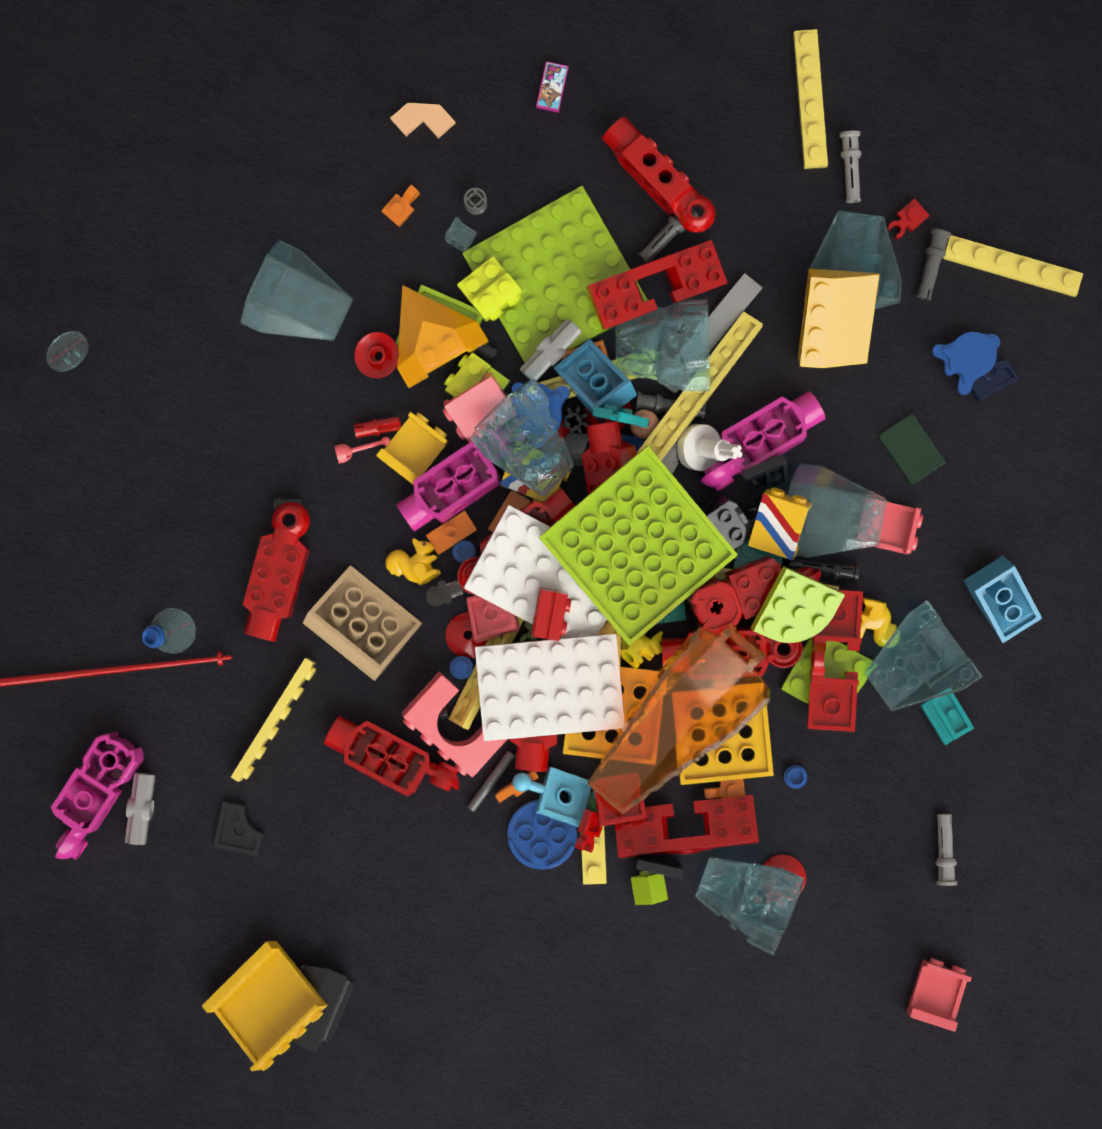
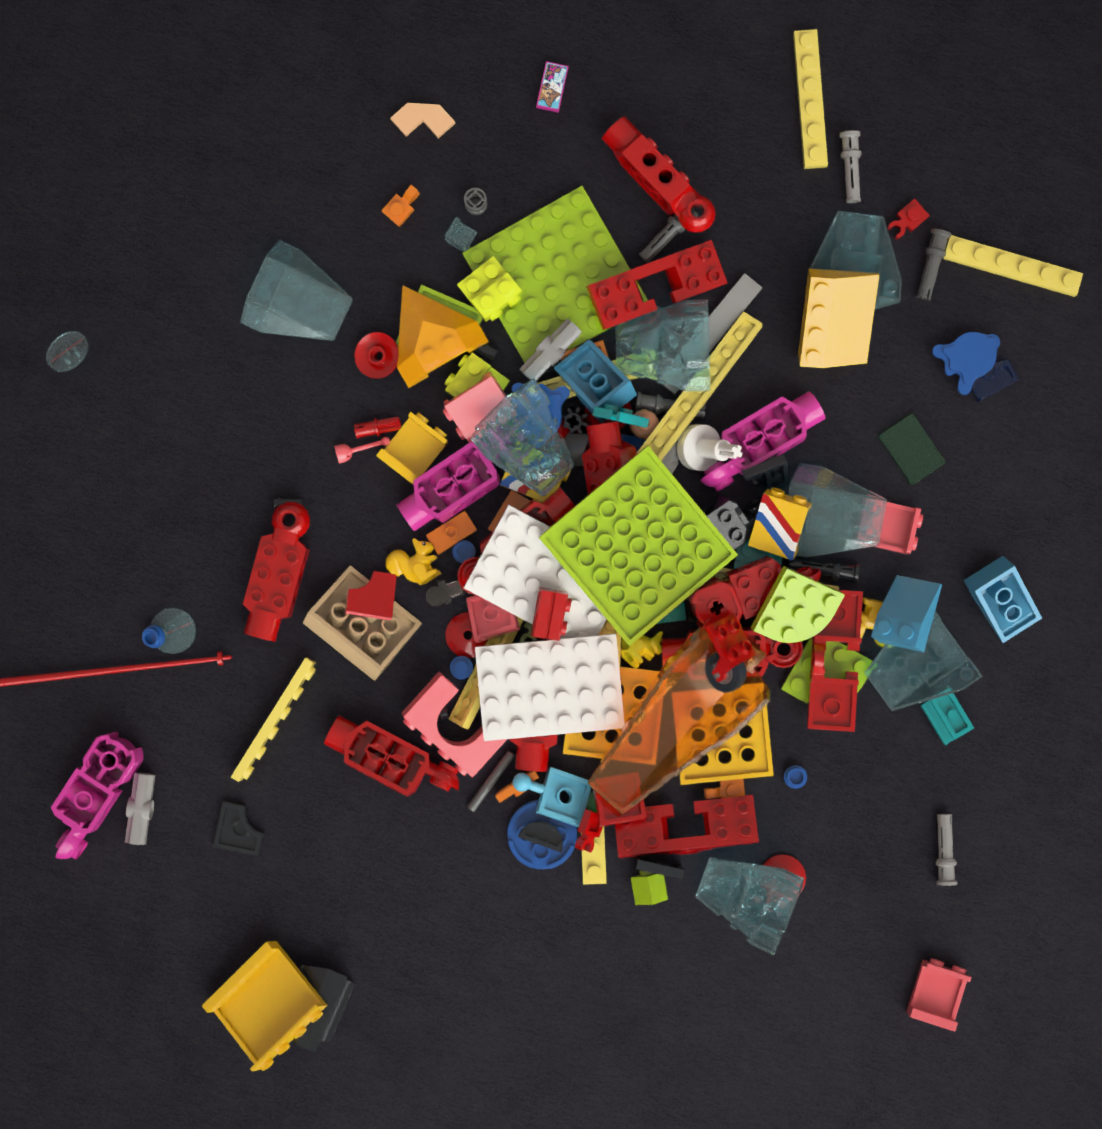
none -> red tile [345,571,396,621]
none -> black plate [518,821,563,853]
none -> red plate [705,613,756,693]
none -> dark azure slope [871,575,942,652]

